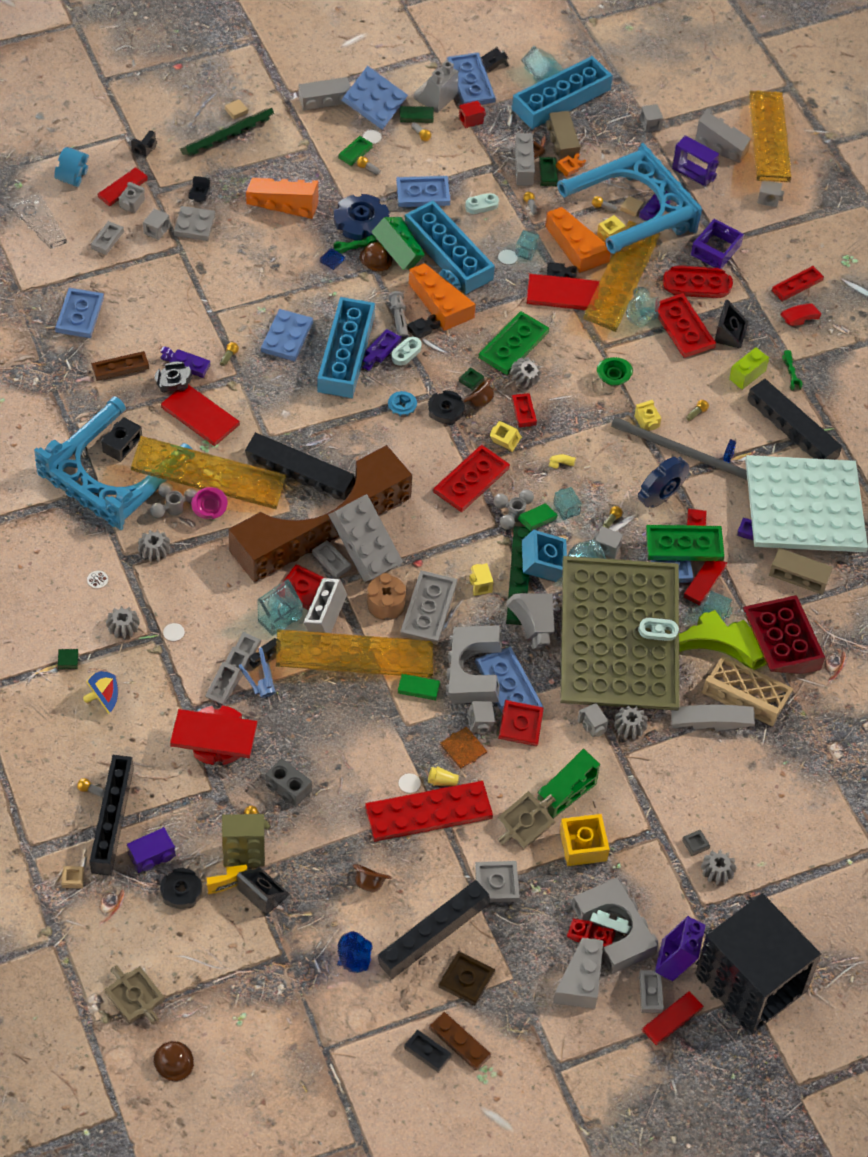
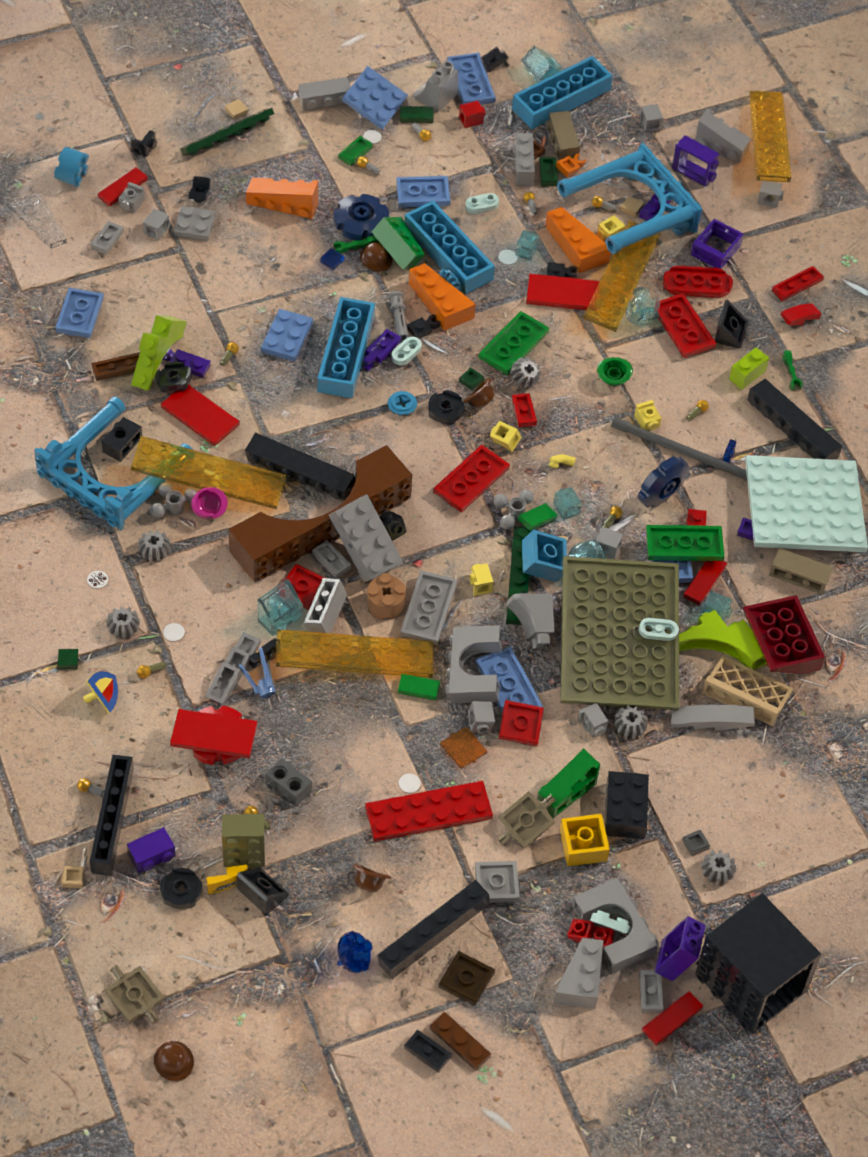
light yellow cone [428,766,459,786] -> none
none -> lime arch [131,315,187,391]
none -> piece [137,662,166,679]
none -> black bracket [380,511,407,540]
none -> black brick [604,771,649,839]

